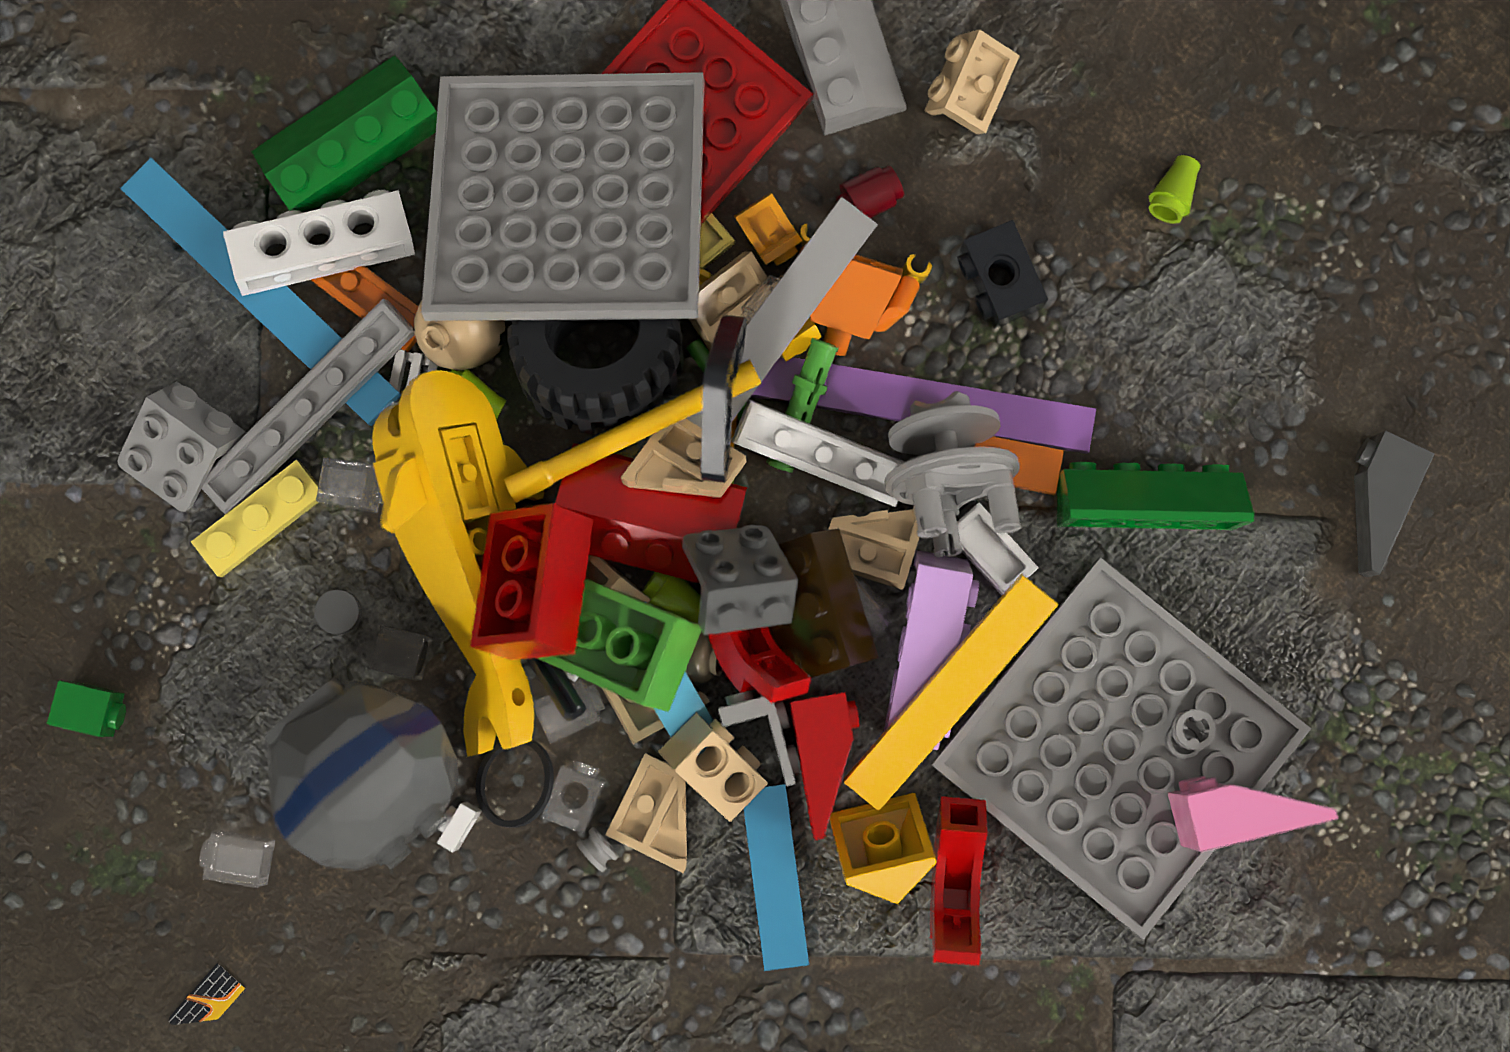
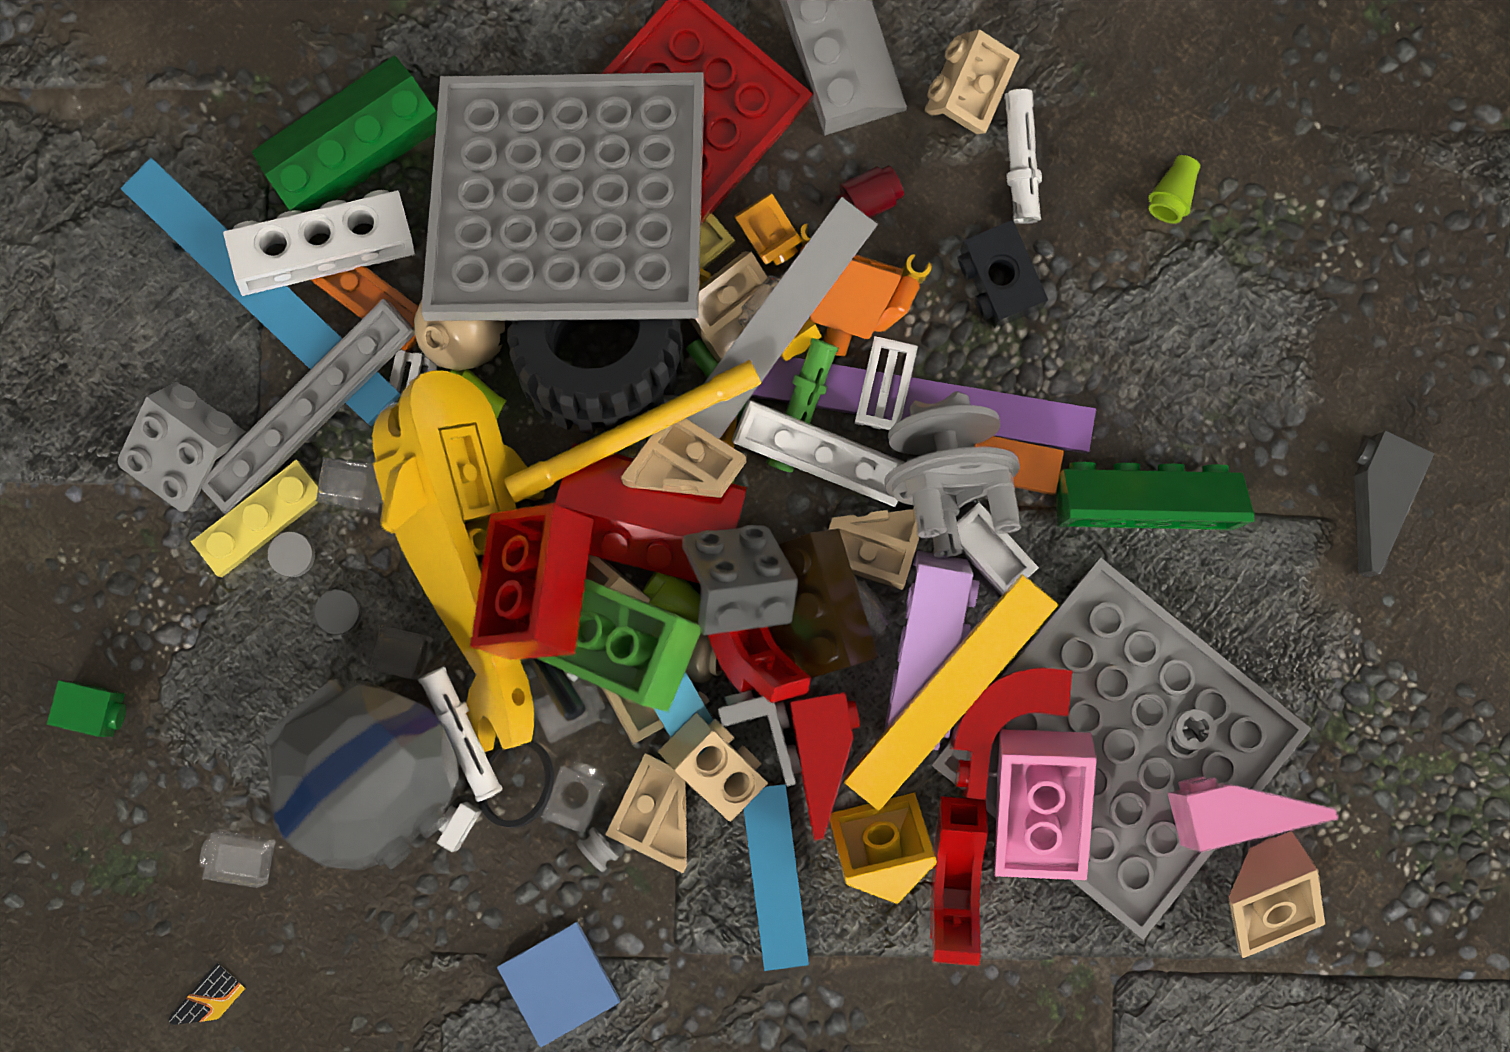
black beam [701,315,746,483] -> none
none -> light grey tile [268,532,315,577]
none -> white pin [418,667,503,802]
none -> medium blue tile [497,921,621,1048]
none -> white tile [854,336,918,430]
none -> red arch [949,668,1073,800]
none -> bright pink slope [995,729,1096,880]
none -> white pin [1005,89,1042,224]
none -> tan slope [1229,831,1325,958]

